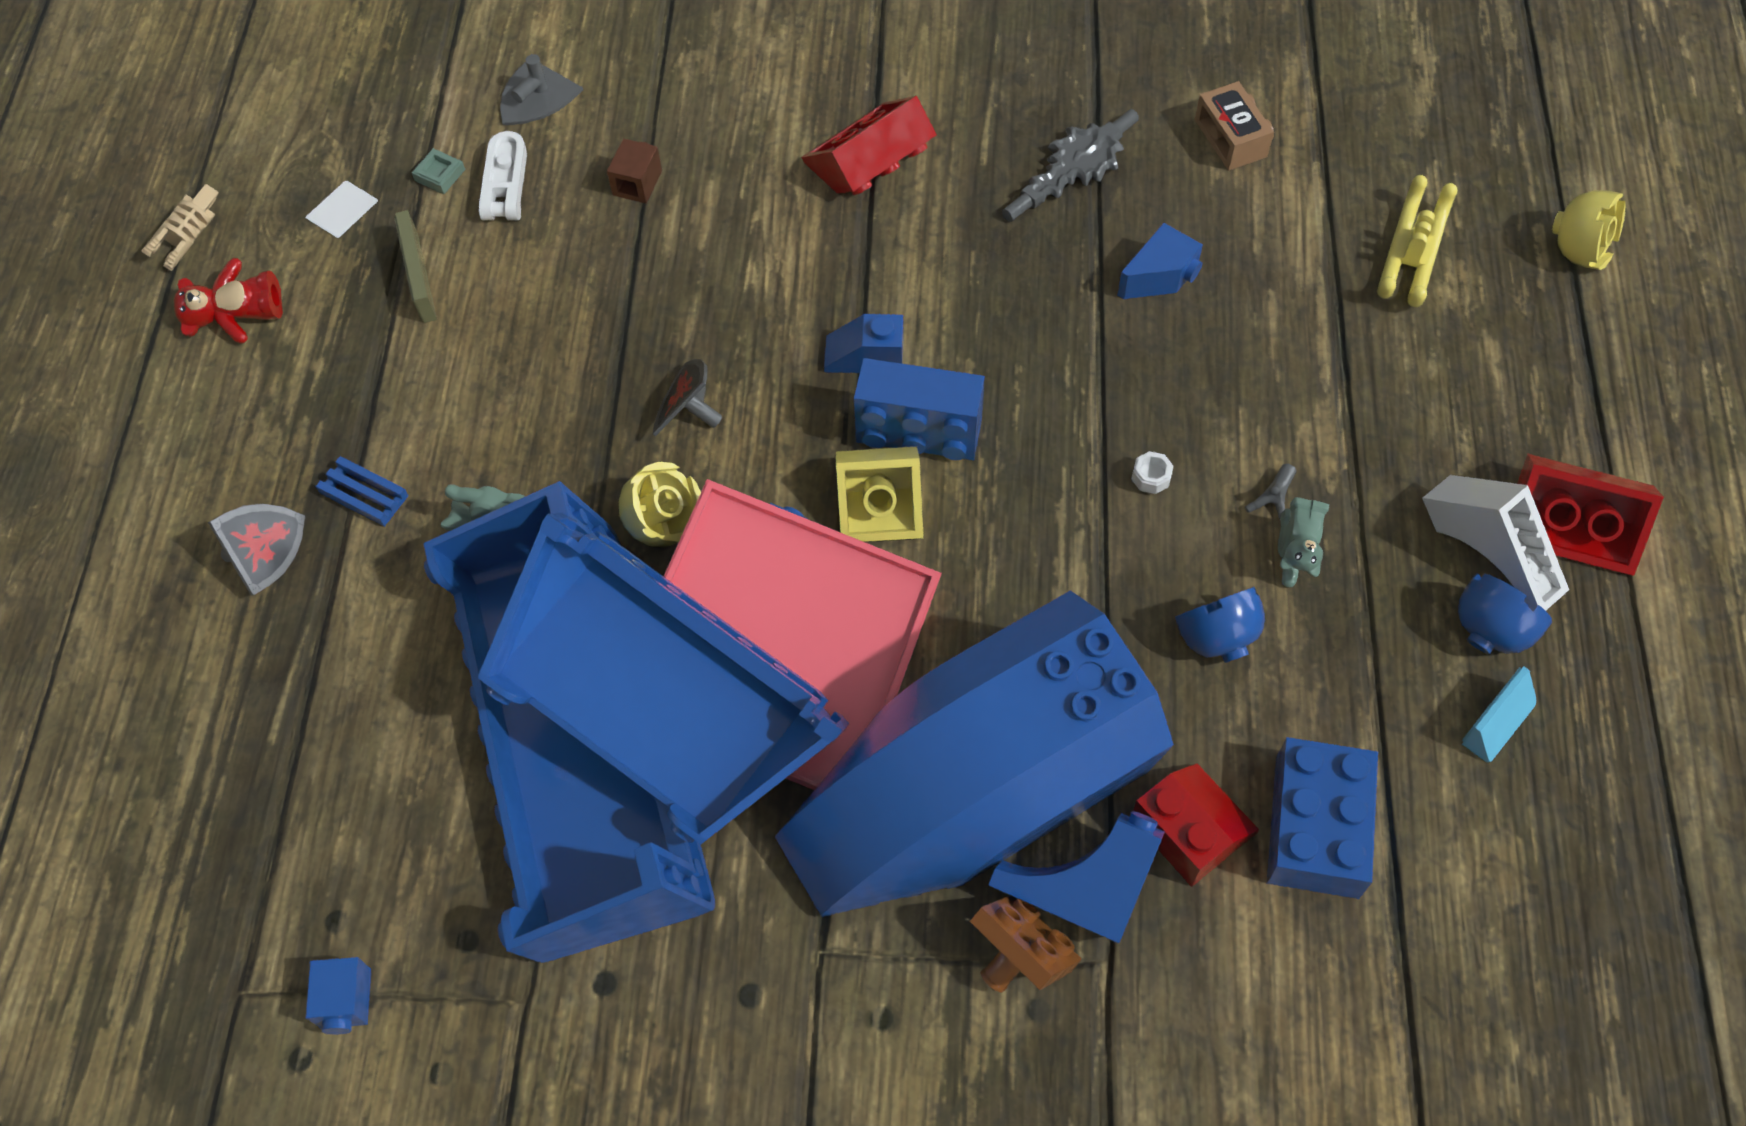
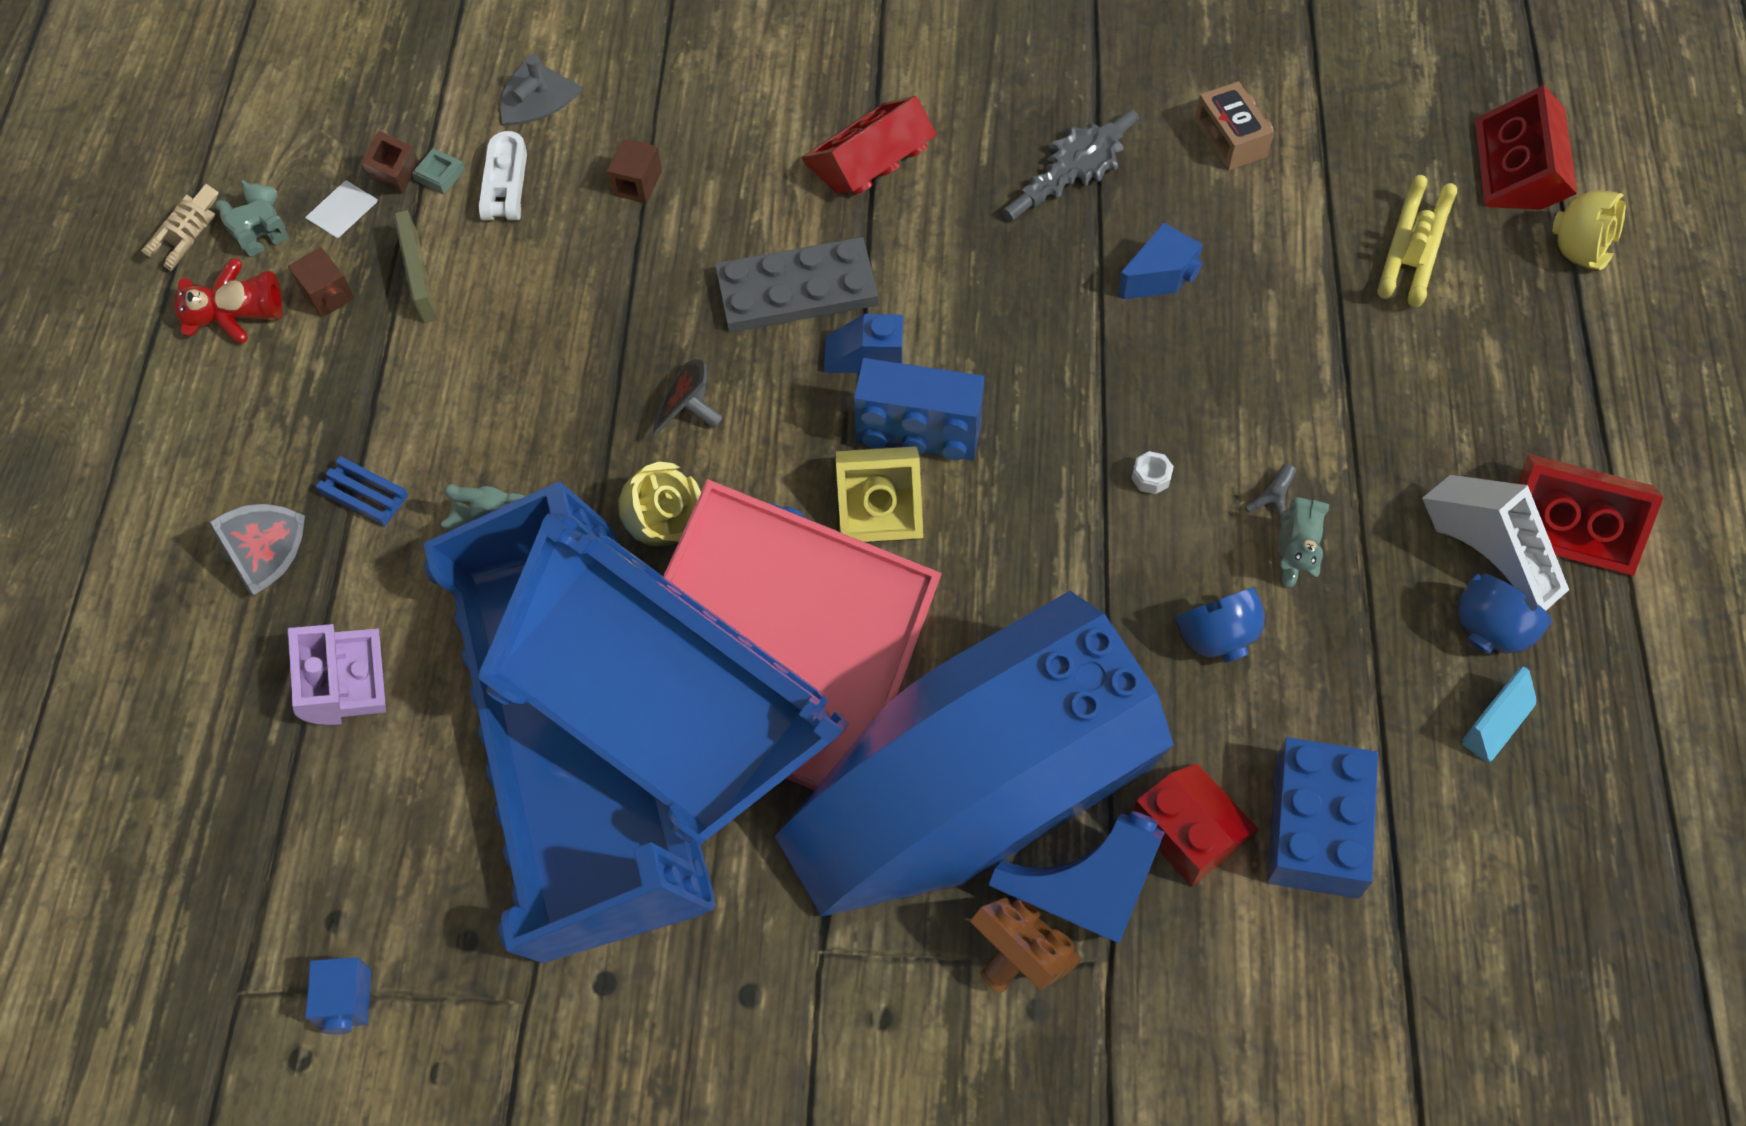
none -> sand green animal [215,180,288,257]
none -> copper brick [288,247,355,317]
none -> lavender brick [288,624,386,725]
none -> copper brick [362,130,419,194]
none -> dark grey plate [715,237,879,333]
none -> red slope [1475,85,1577,210]

